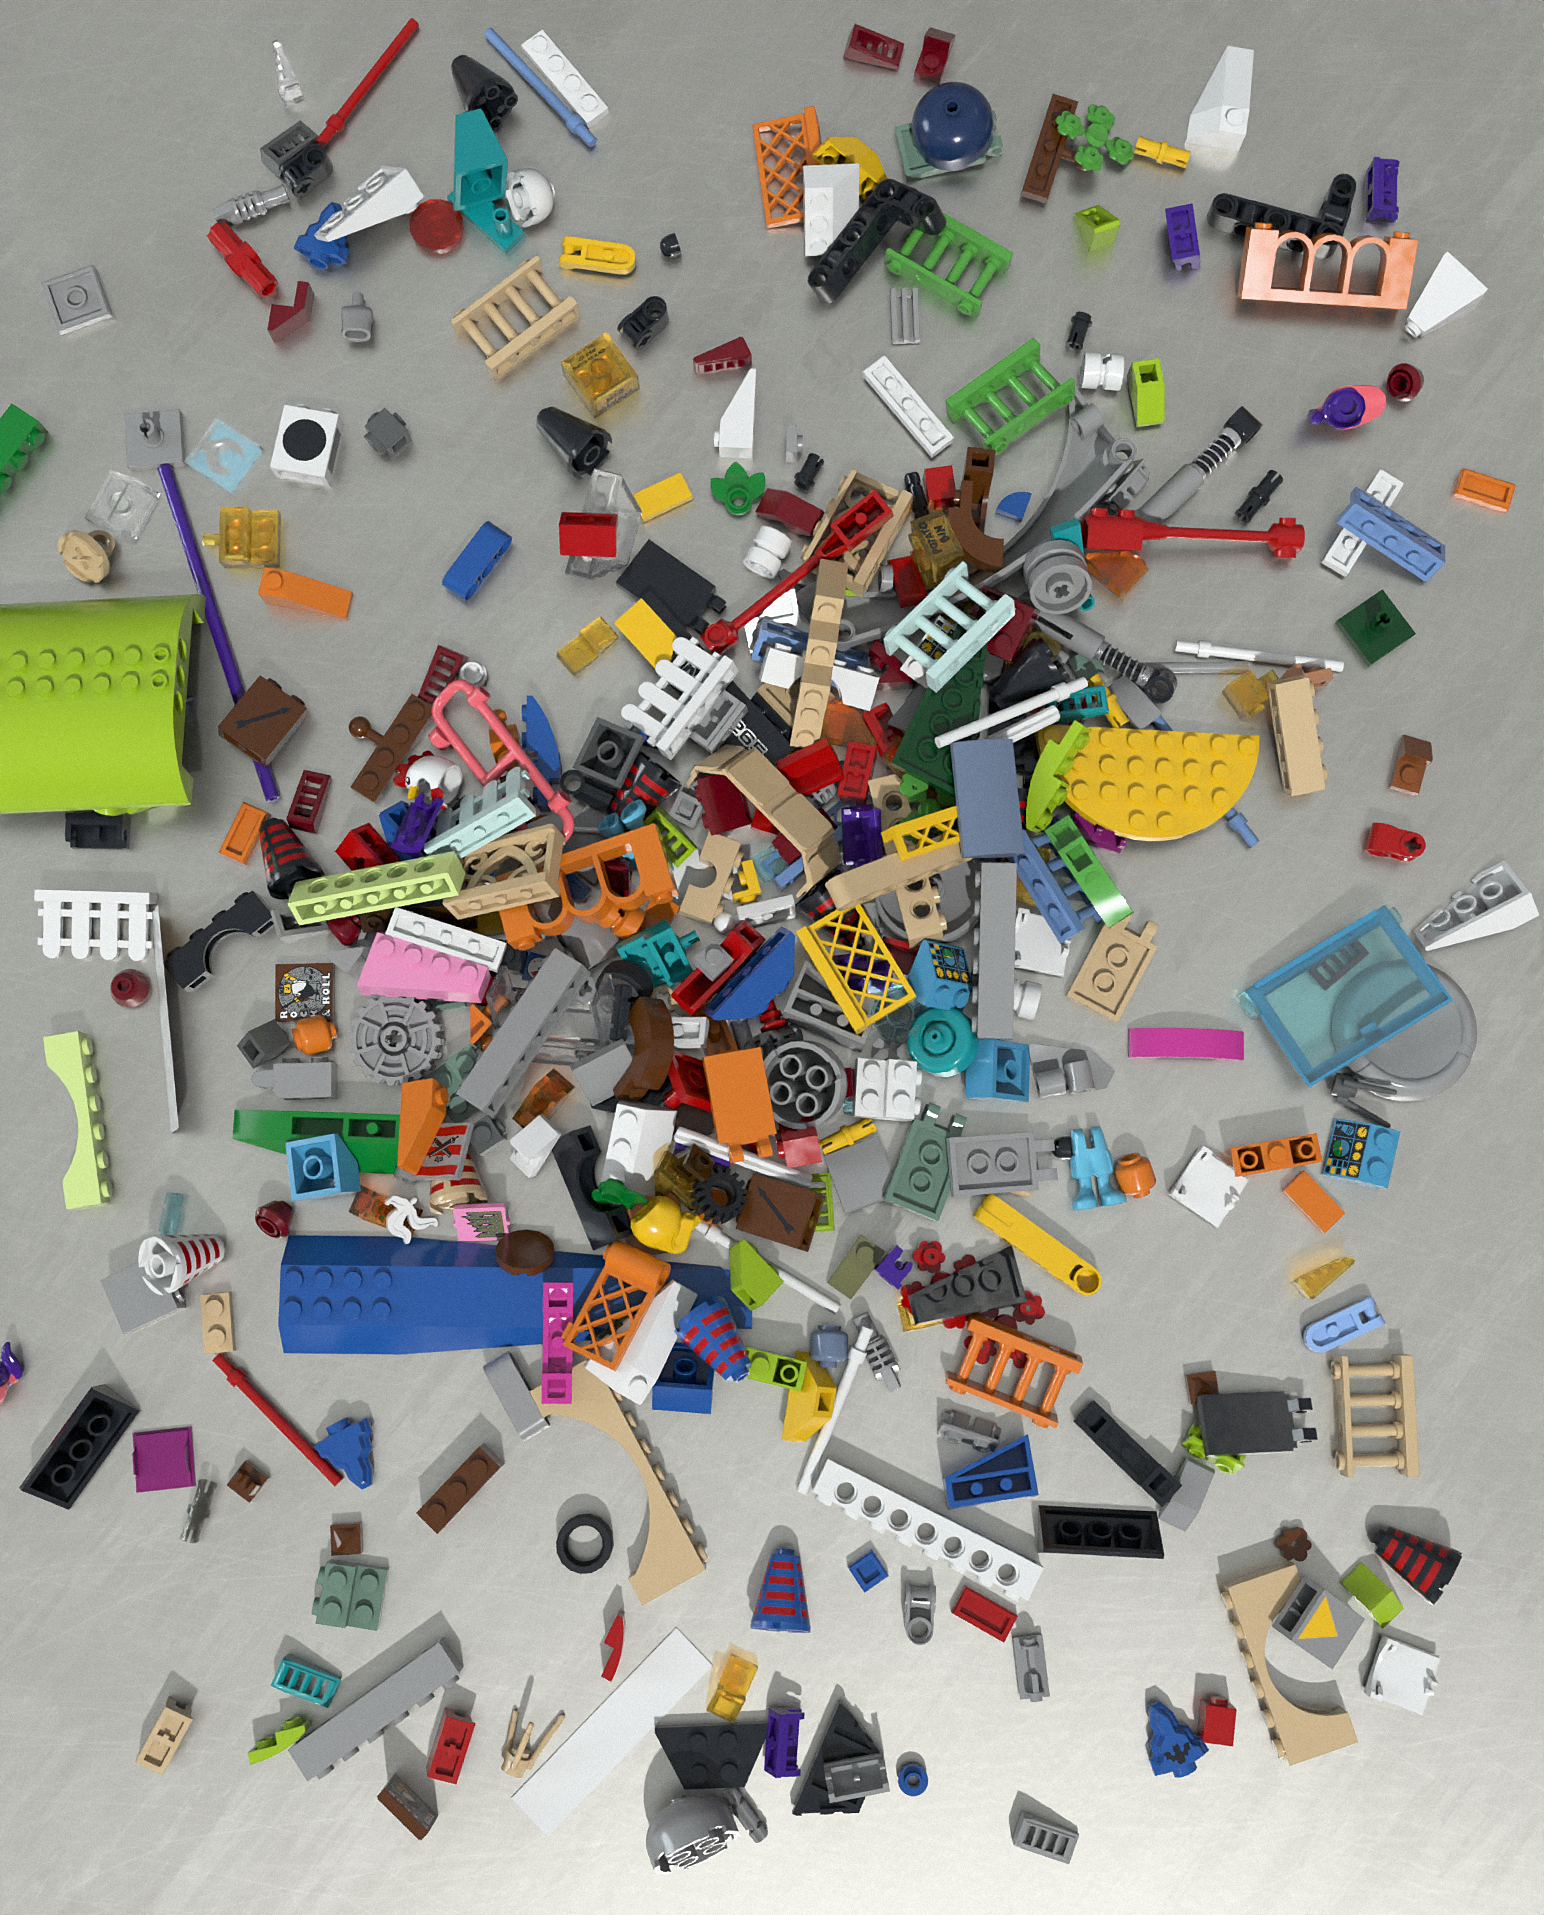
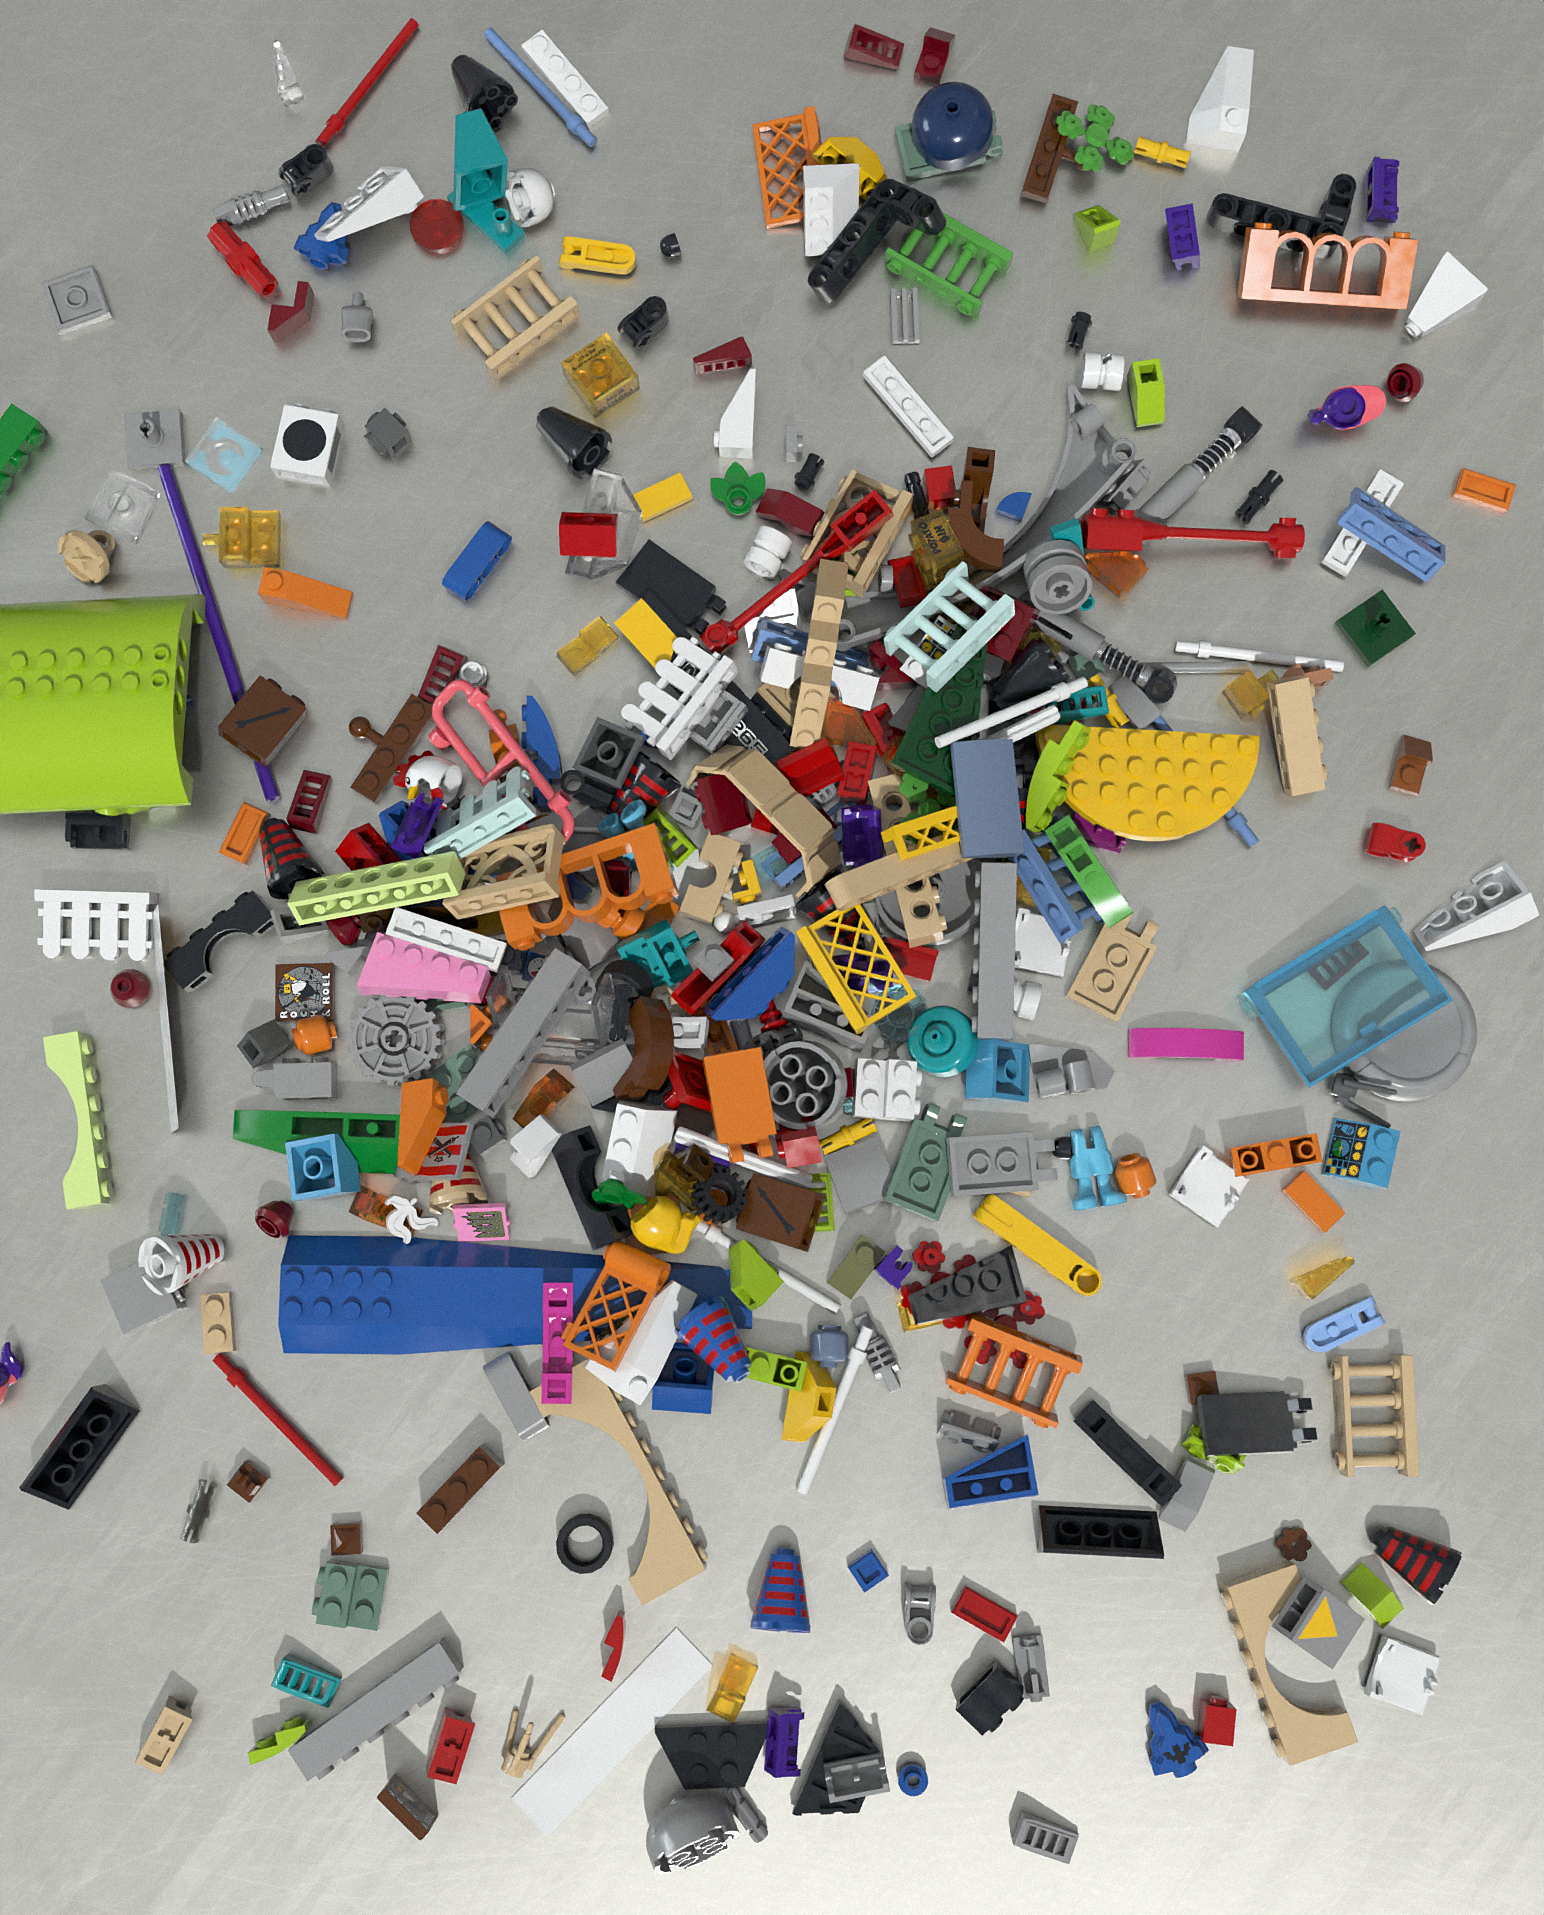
magenta piece [132,1426,196,1493] -> none
dark grey slope [260,120,318,178] -> none
blue rock [314,1417,373,1490] -> none
reddish brown tile [496,1229,555,1276] -> none
white brick [812,1456,1044,1602] -> none
dark azure slope [902,939,973,1012] -> none
bright green fence [945,337,1075,454] -> none
none -> black brick [955,1661,1024,1735]

